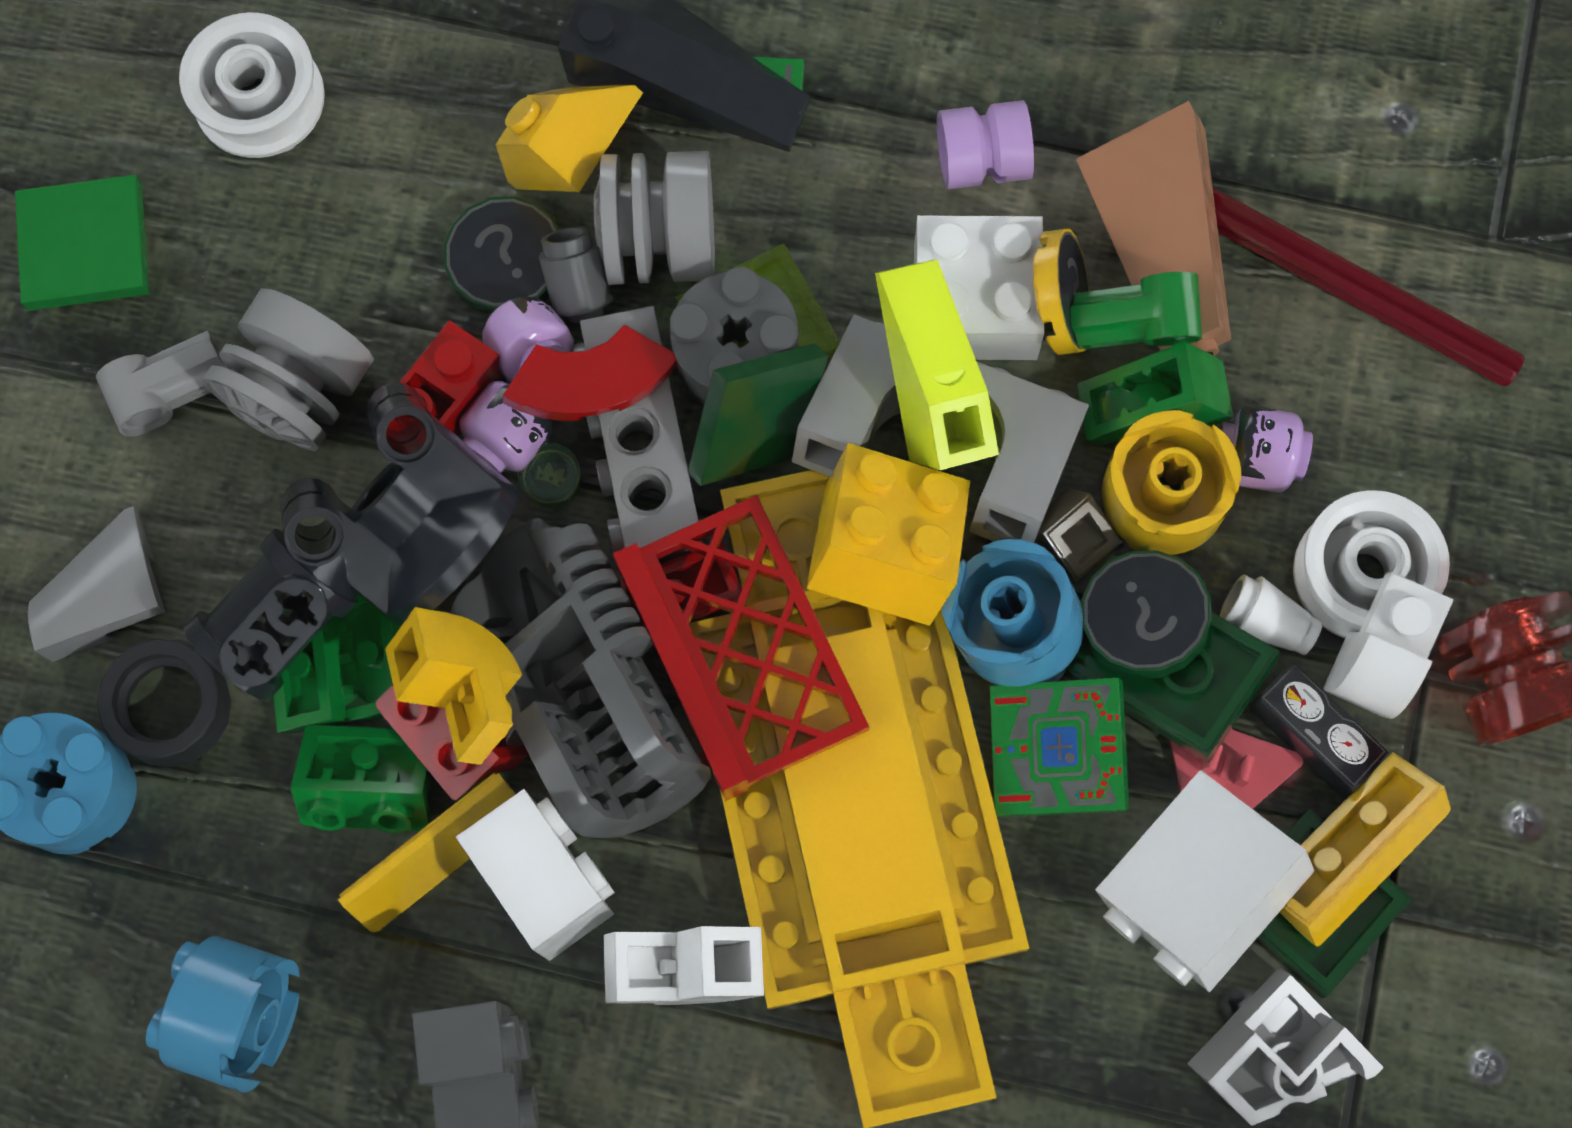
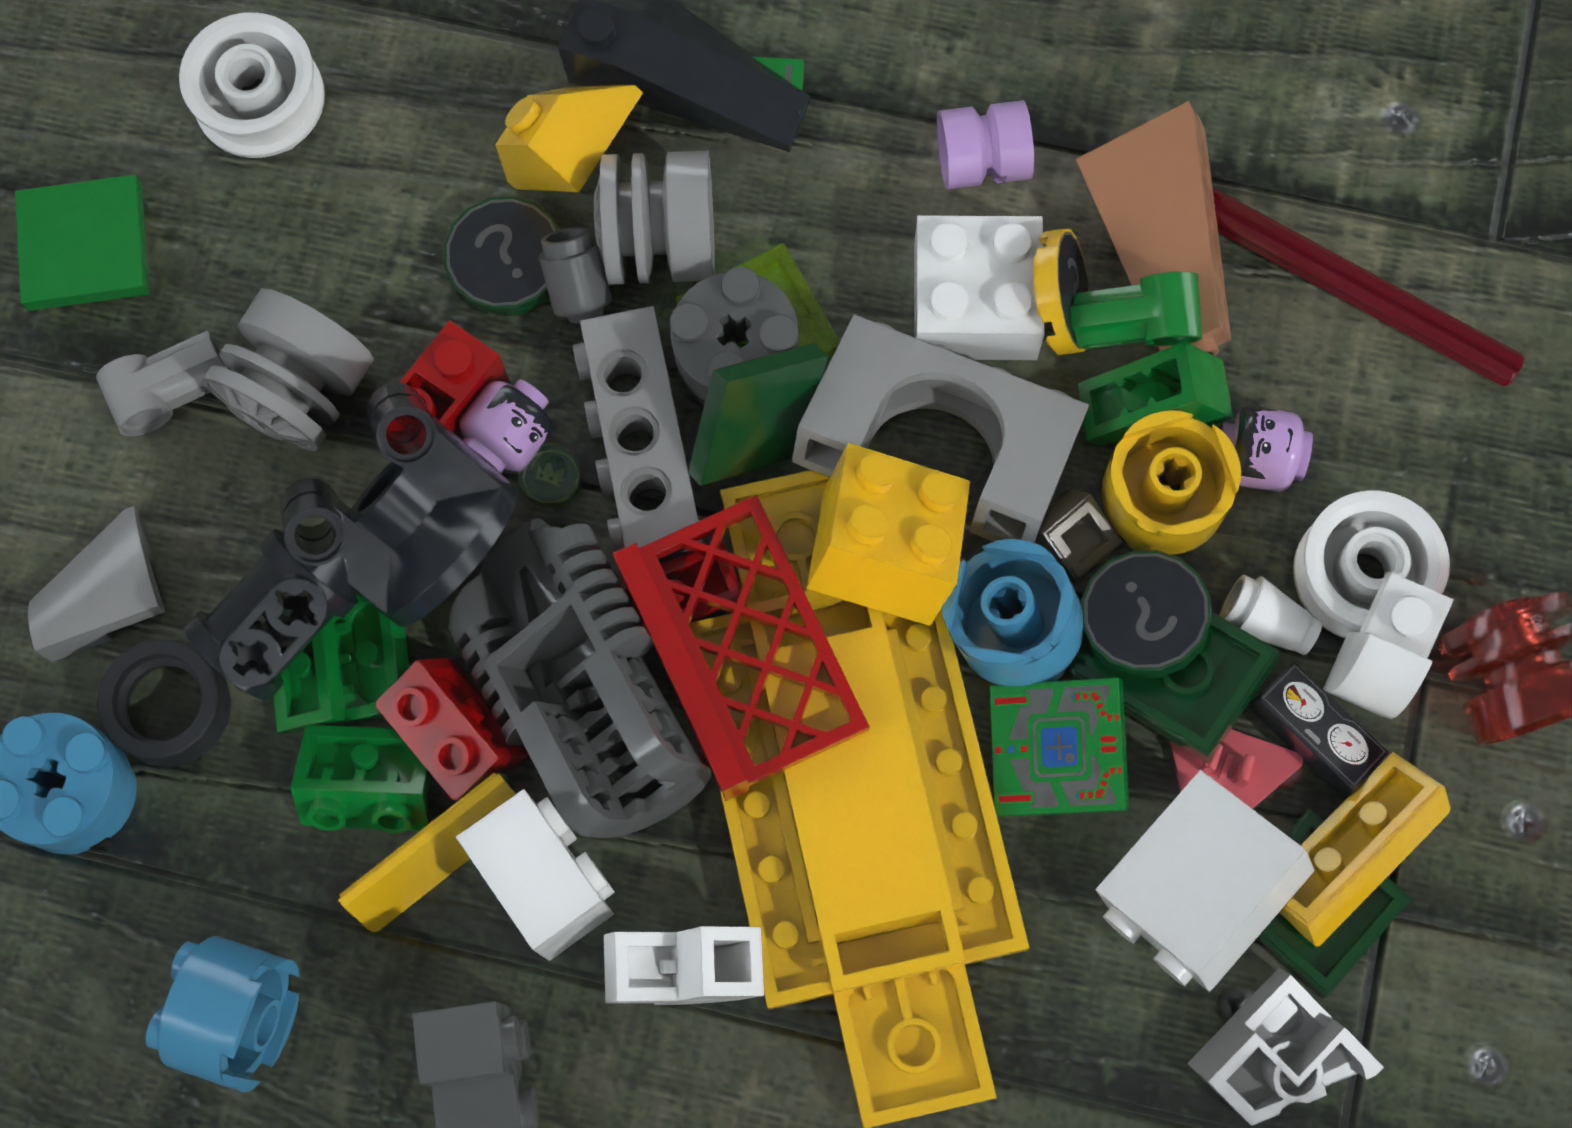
yellow brick [385,607,522,765] -> none
lavender head [482,296,574,383] -> none
red tile [502,325,677,421] -> none
neon yellow slope [875,259,999,470] -> none

